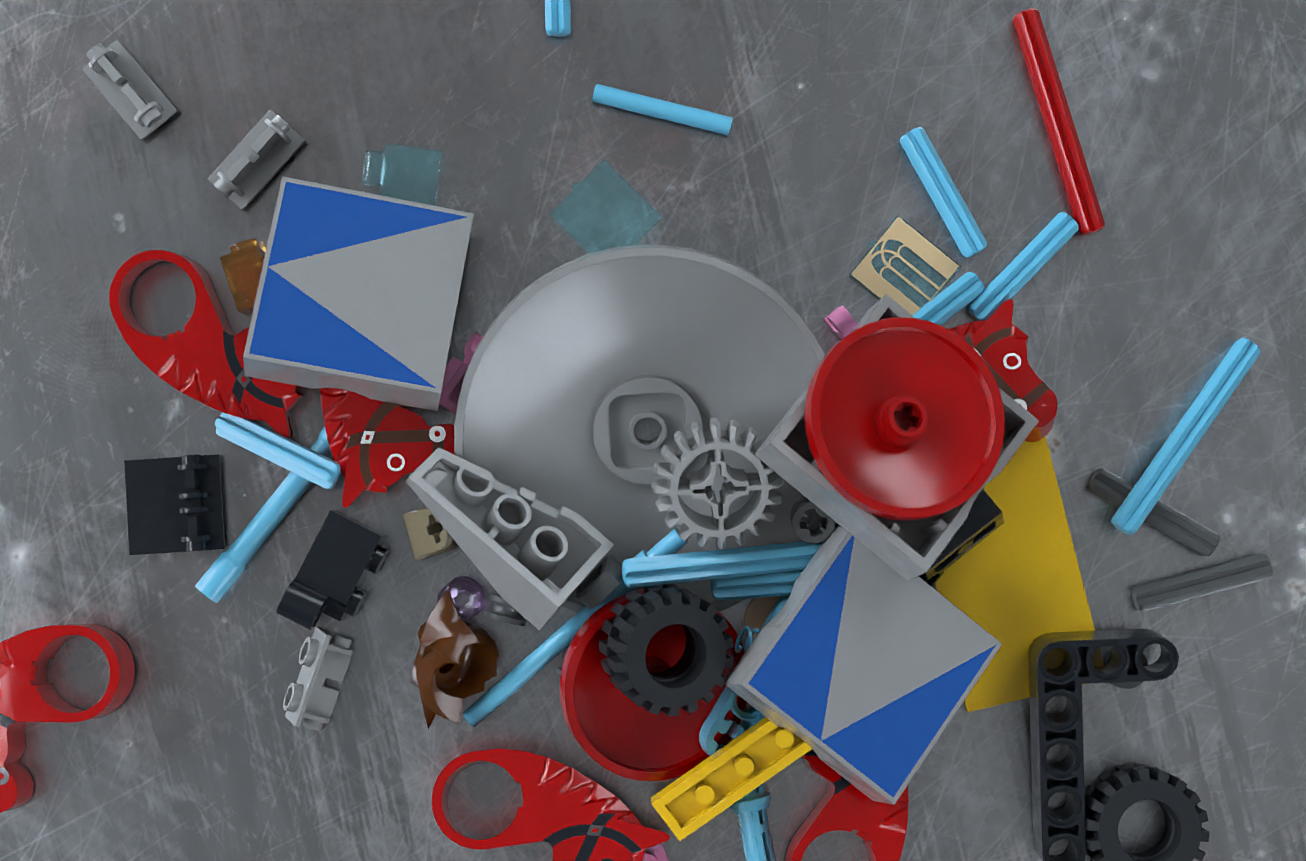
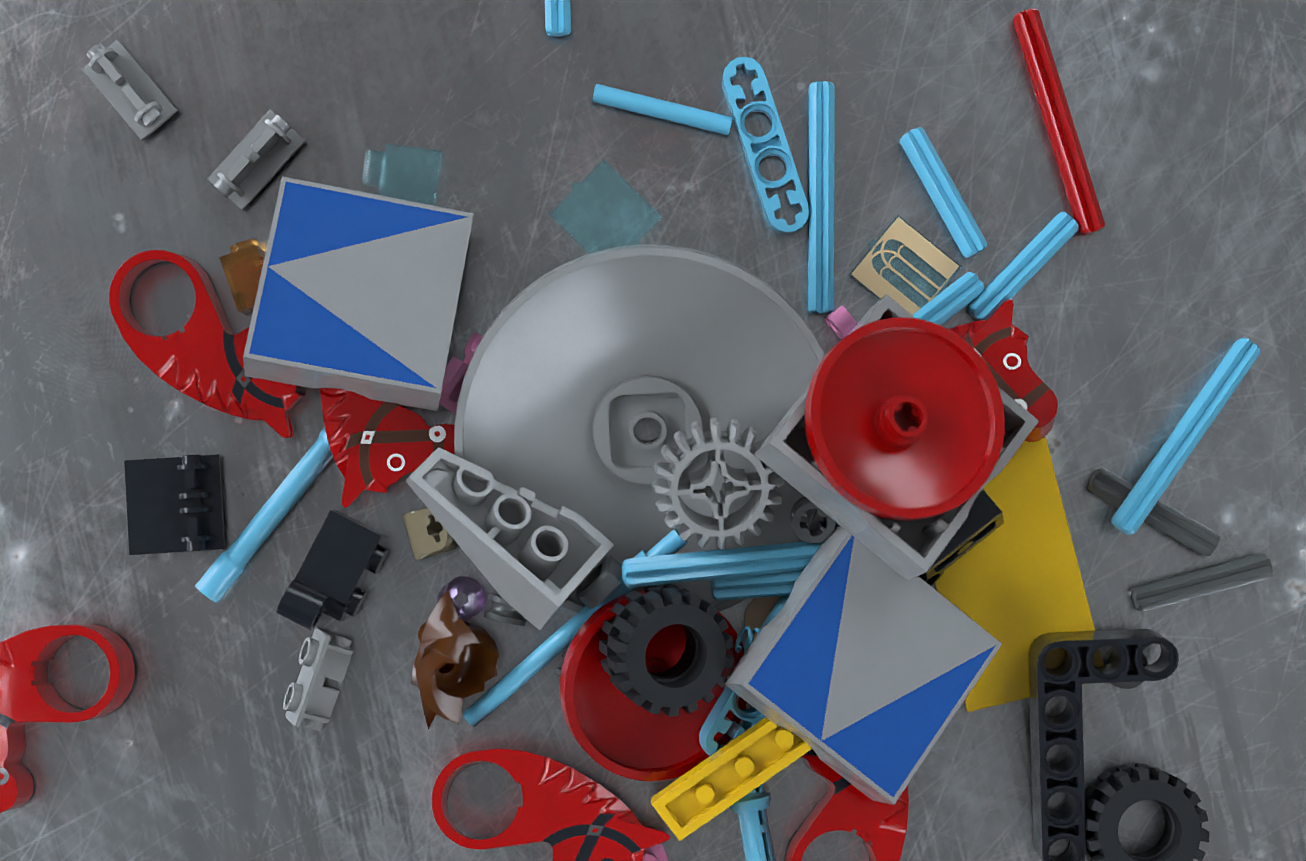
medium azure axle [215,412,342,489] -> none
none -> medium azure beam [722,57,809,236]
none -> medium azure axle [808,81,835,315]

